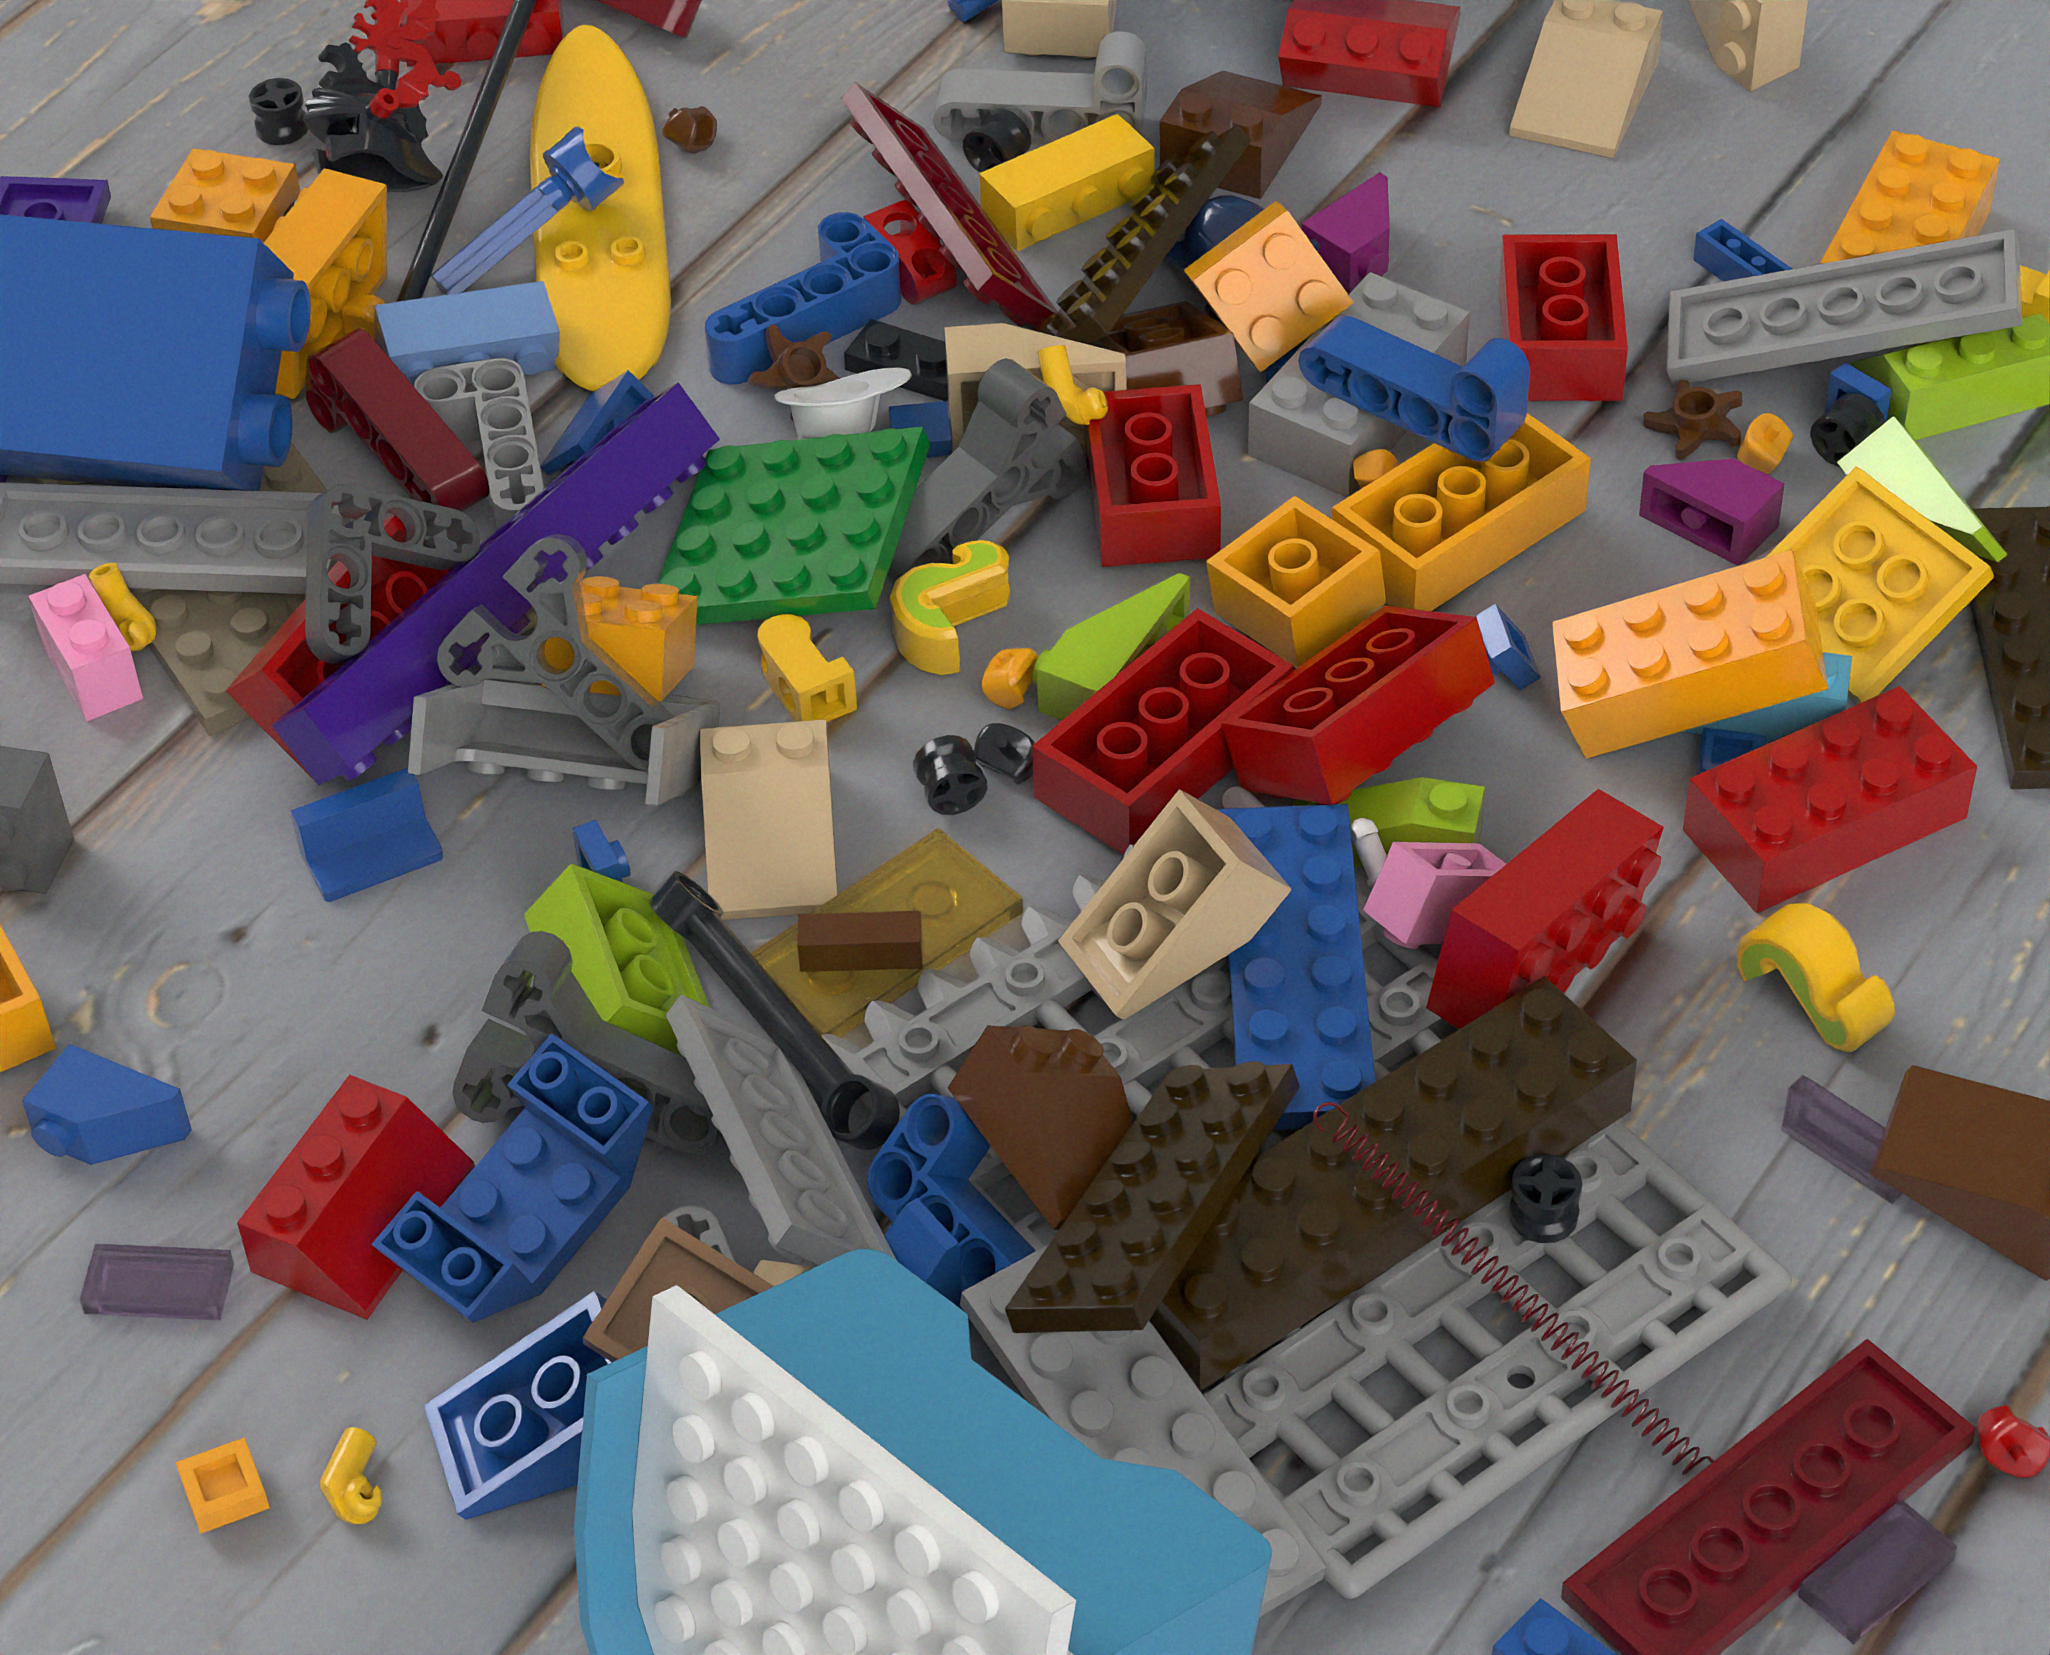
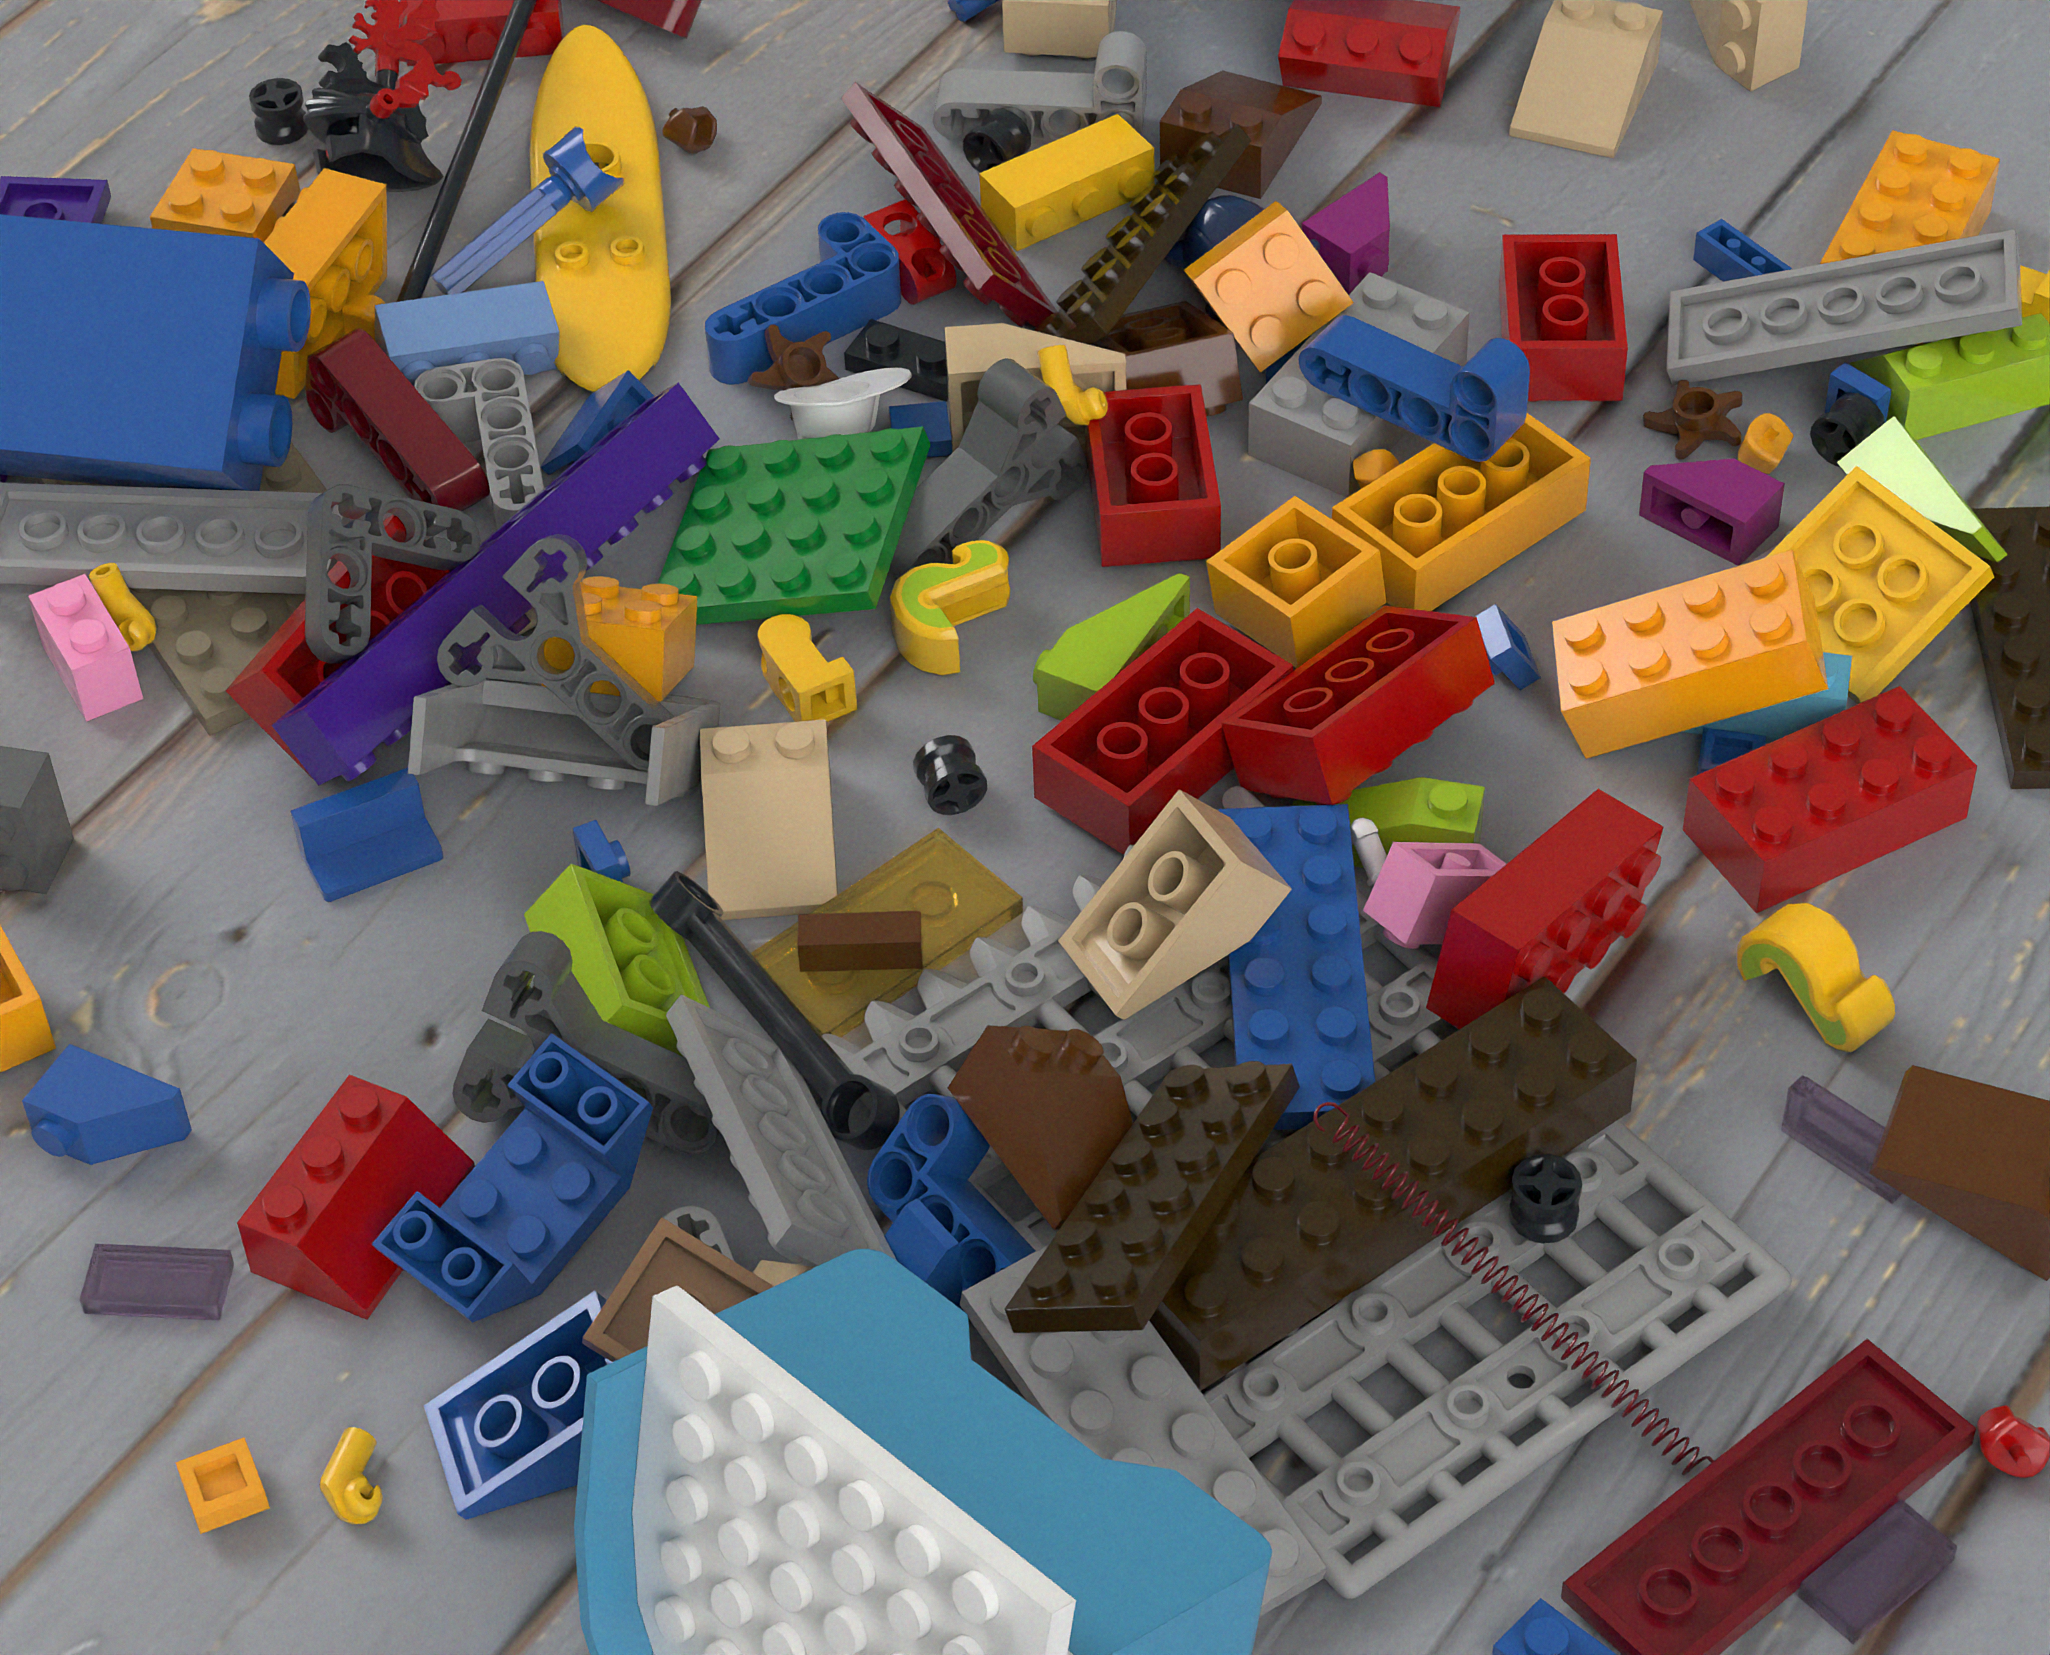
black piece [974,723,1035,784] -> none
light orange piece [982,648,1039,710] -> none

